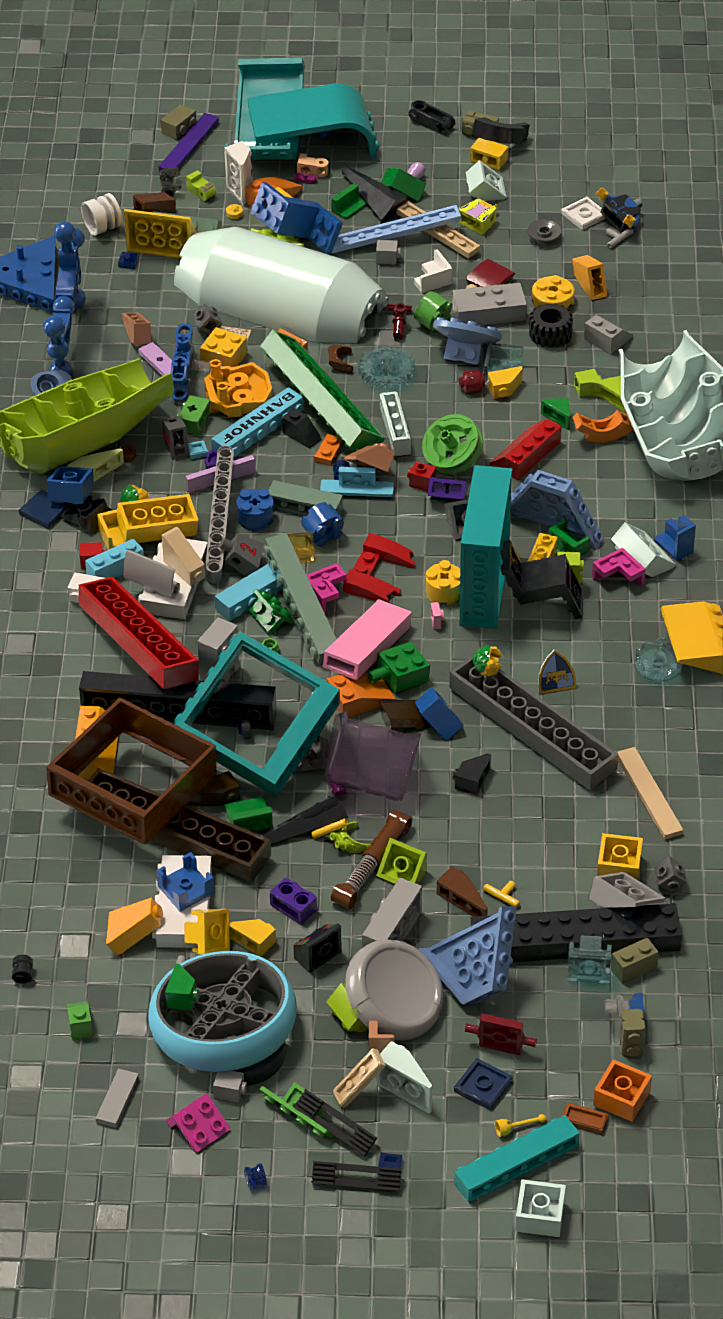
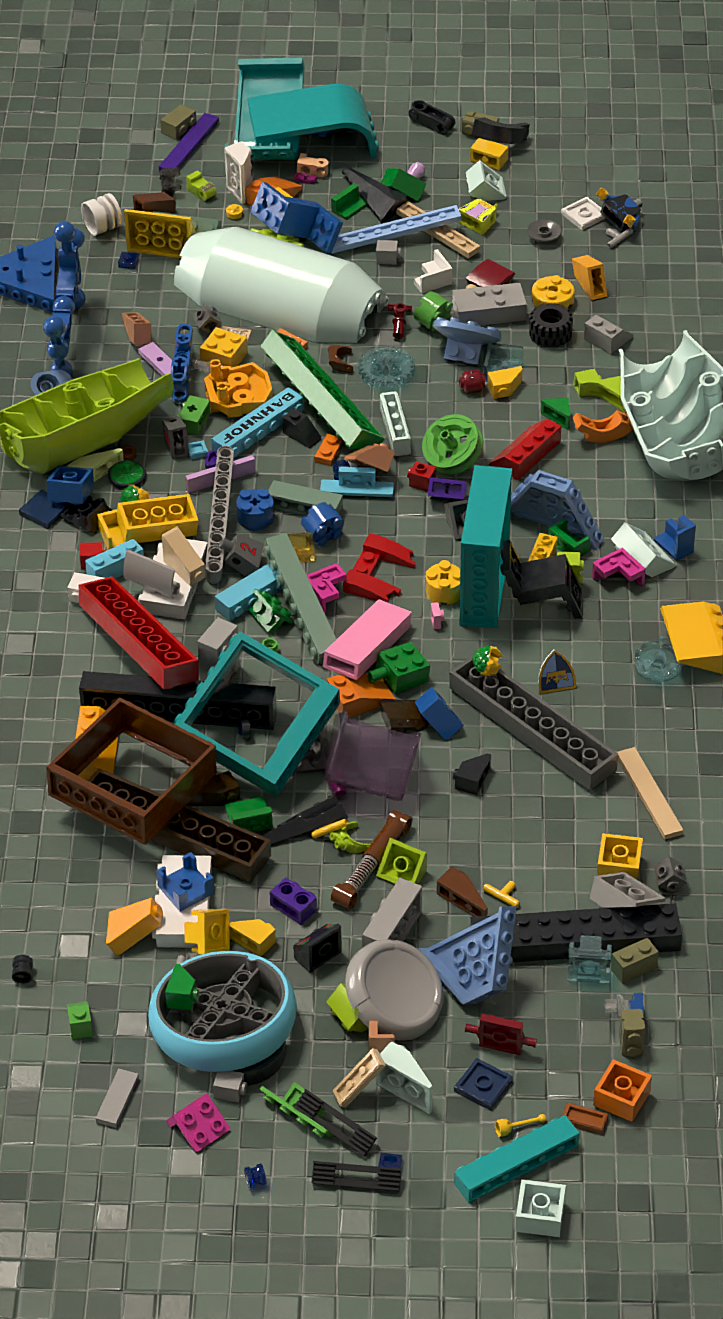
none -> green wheel [108,460,146,488]

